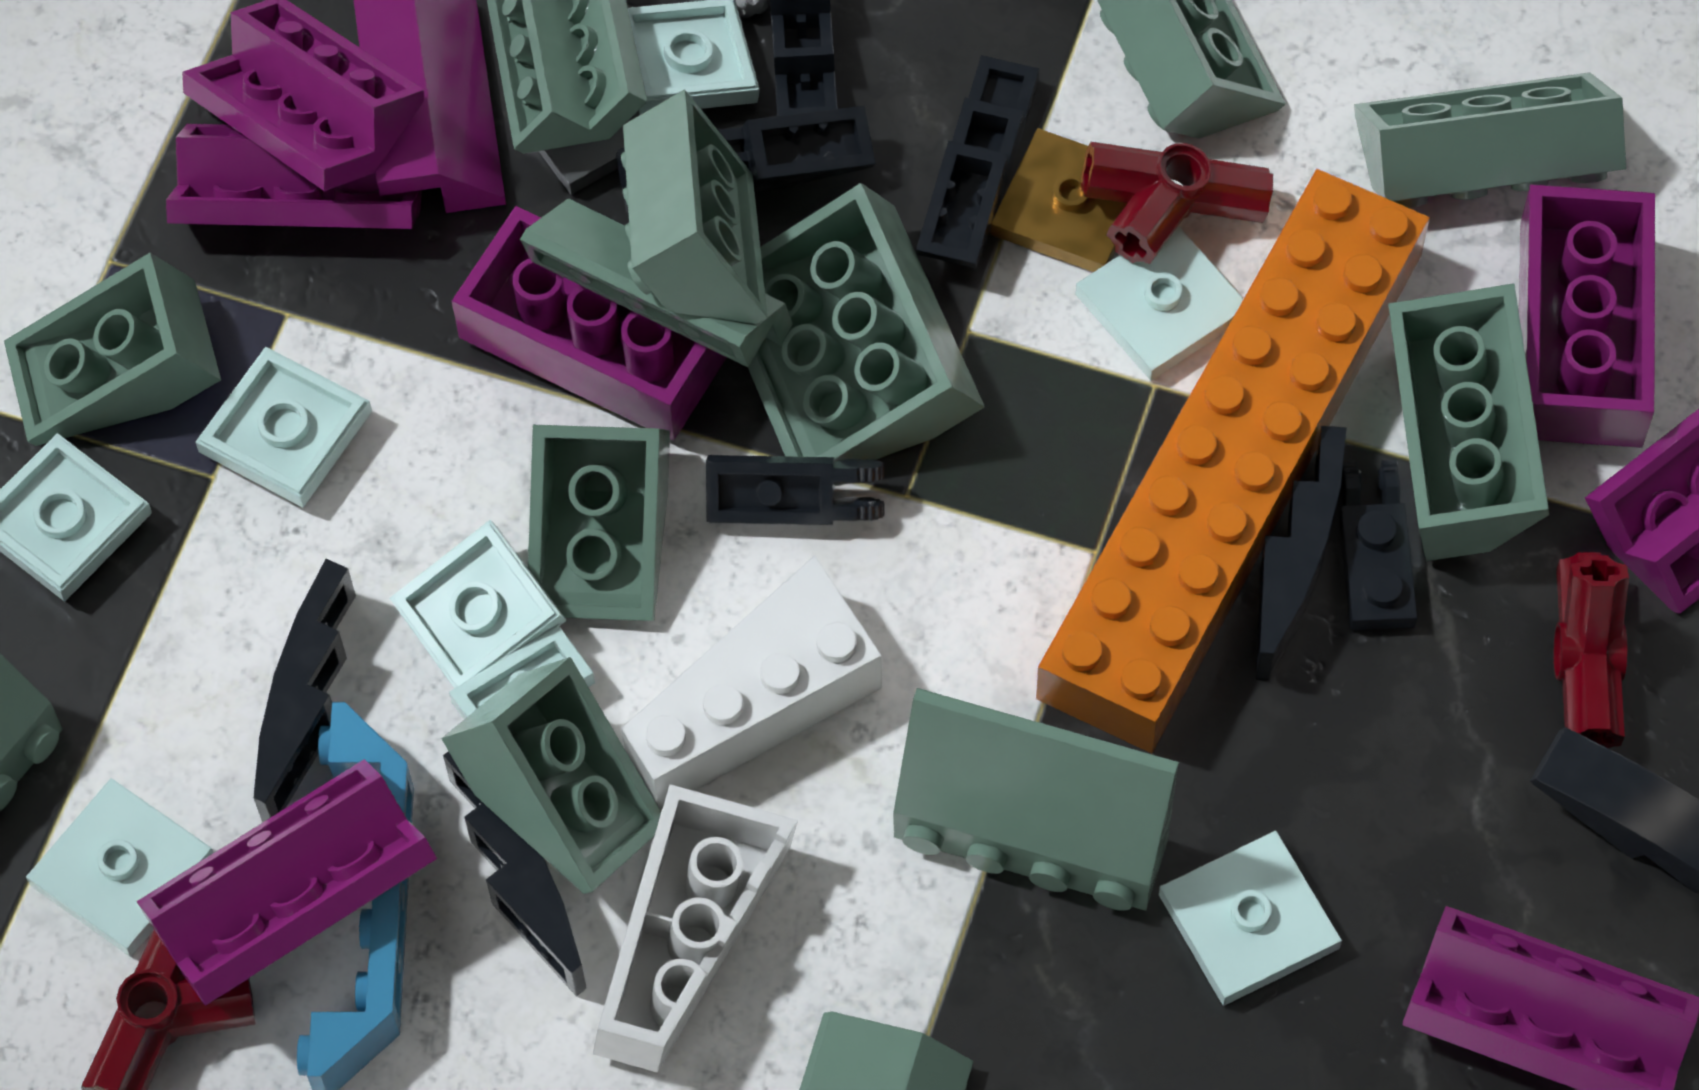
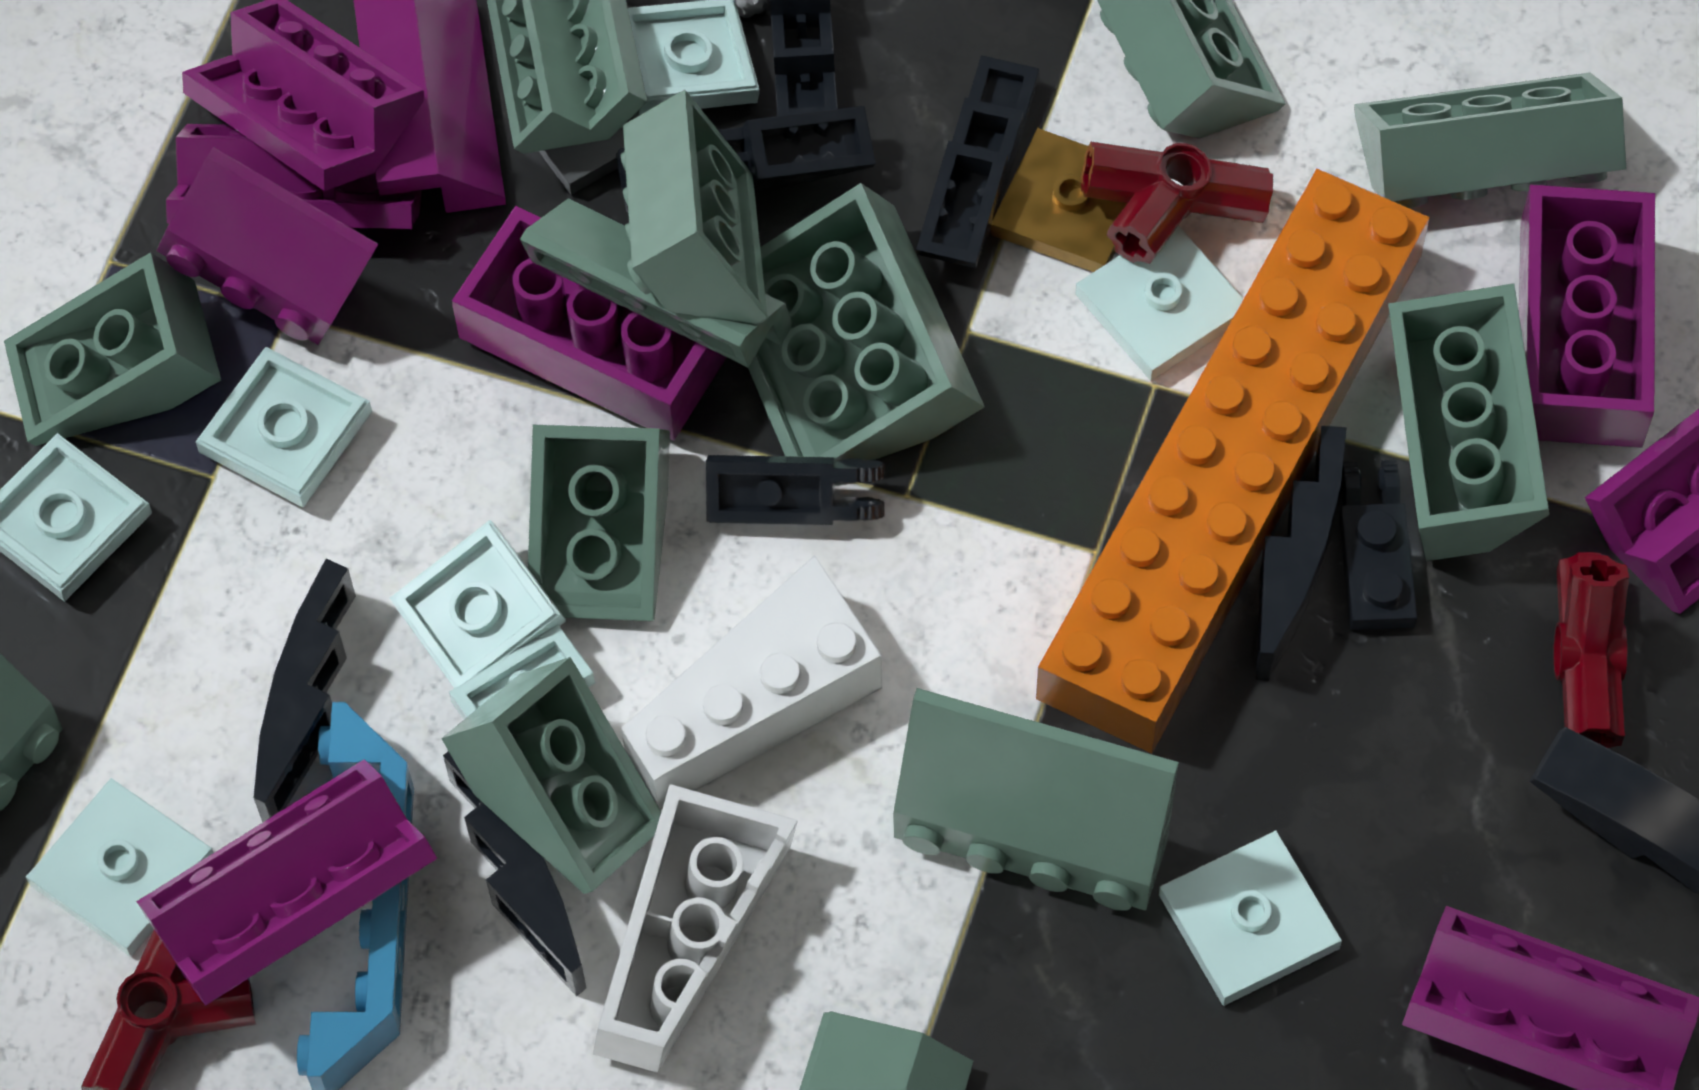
none -> magenta slope [156,147,378,345]

